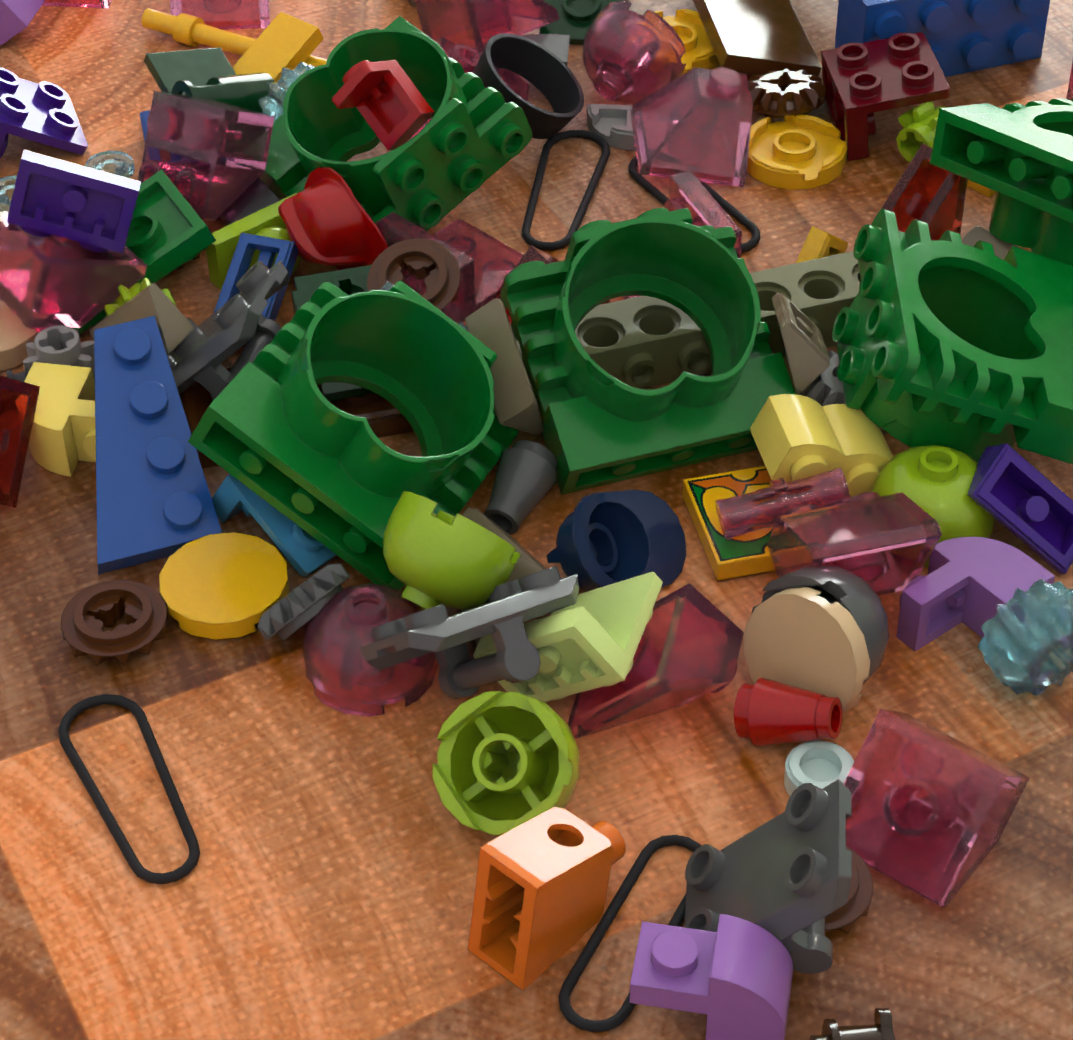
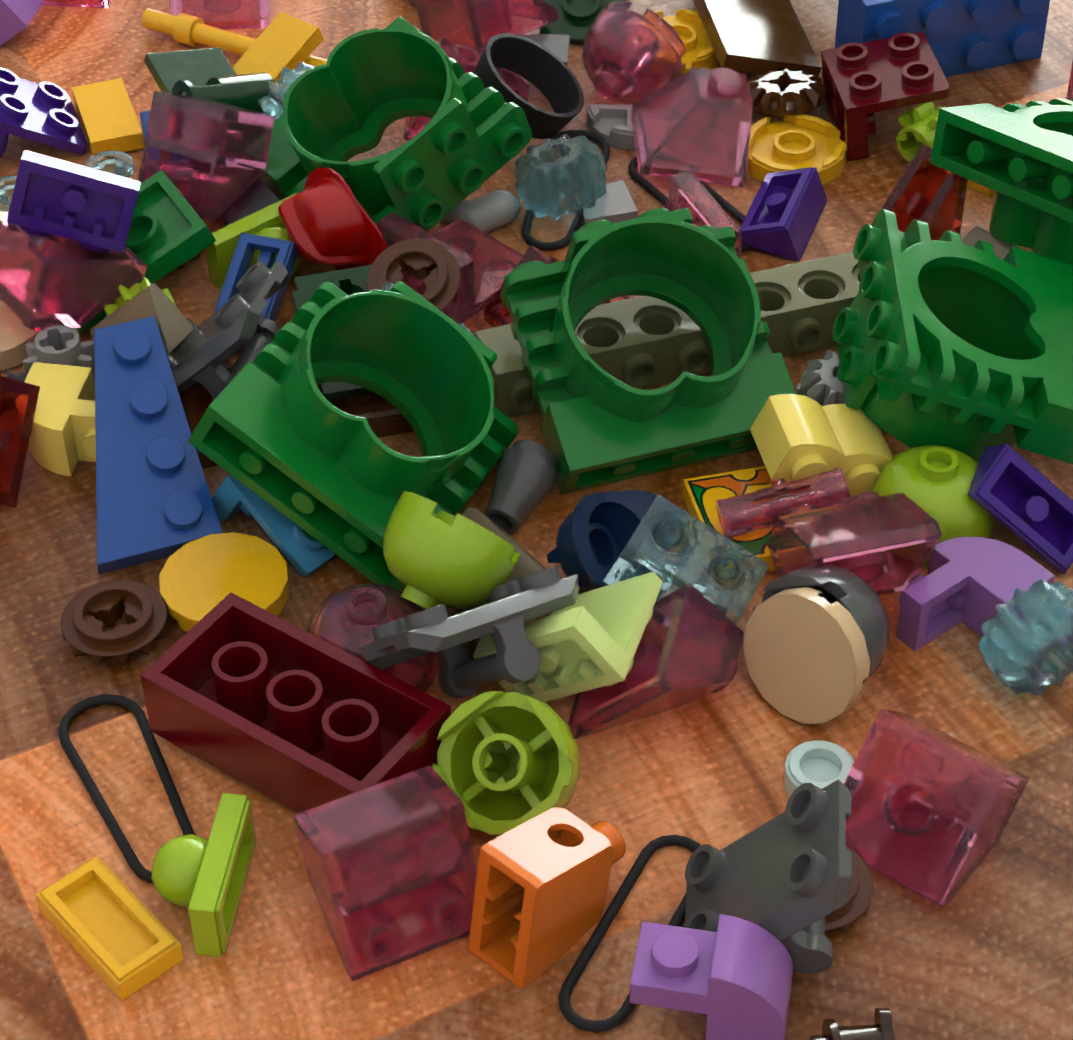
dark grey gear [257,564,351,641] -> none
red bracket [331,60,434,151] -> none
dark tan slope [465,298,544,435] -> none
red cone [734,677,843,747] -> none
dark tan slope [771,292,830,394] -> none
yellow tile [796,226,848,263] -> none
none -> yellow tile [35,856,184,1001]
none -> yellow tile [71,78,145,158]
none -> dark red brick [140,592,451,853]
none -> lime tile [151,793,256,957]
none -> clear pink slope [293,765,477,981]
none -> light grey arm [441,190,521,234]
none -> clear light blue gear [514,134,607,220]
none -> light grey tile [583,180,638,226]
none -> clear light blue brick [603,494,770,652]
none -> dark purple slope [736,167,827,261]

